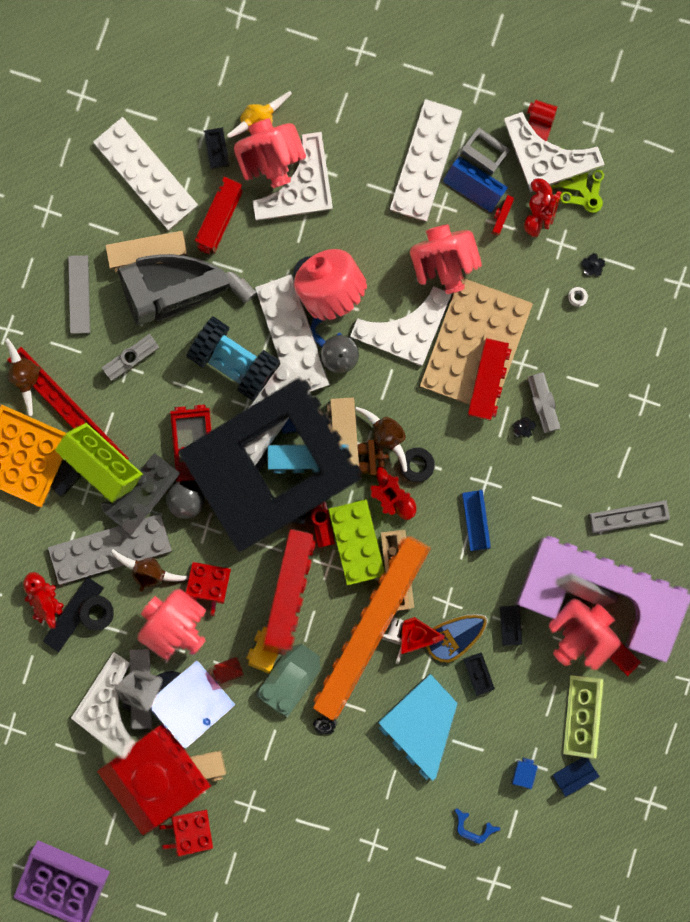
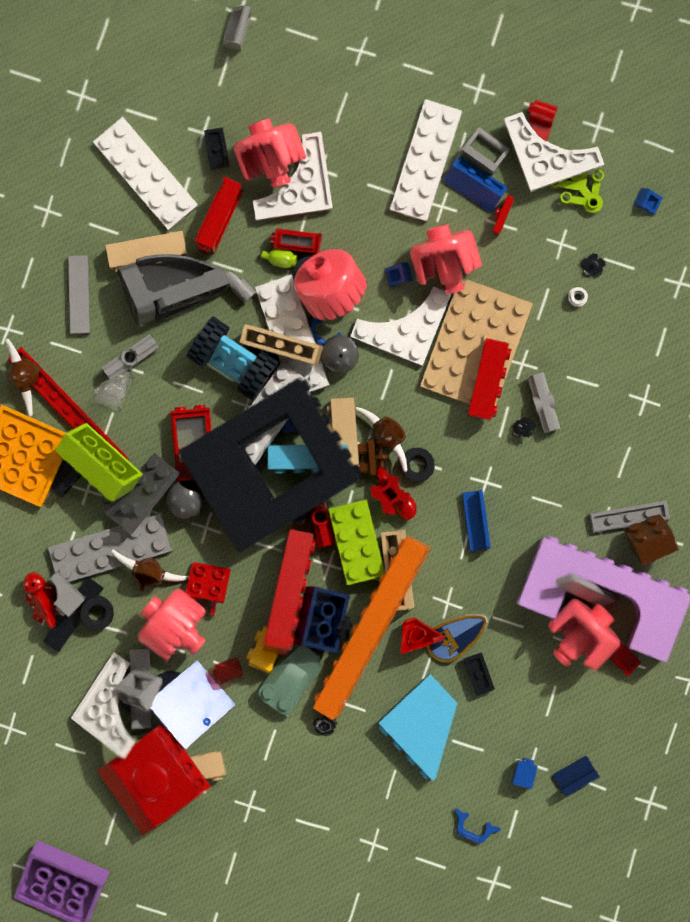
red plate [159,809,213,856] -> none
yellow helmet [227,91,292,138] -> none
white bracket [382,618,404,664] -> none
black plate [500,605,522,646] -> none
red animal [524,178,562,238] -> none
yellowish green slope [563,675,603,759] -> none
none -> light grey arch [50,571,86,617]
none -> clear slope [93,372,134,413]
none -> light grey tile [222,5,252,51]
none -> tan brick [240,324,323,365]
none -> lime plant [261,249,297,268]
none -> red window [271,228,323,255]
none -> dark blue brick [293,586,350,653]
none -> black plant [338,616,353,640]
none -> blue slope [385,262,413,287]
none -> reddish brown brick [624,514,679,566]
none -> blue slope [633,188,663,215]

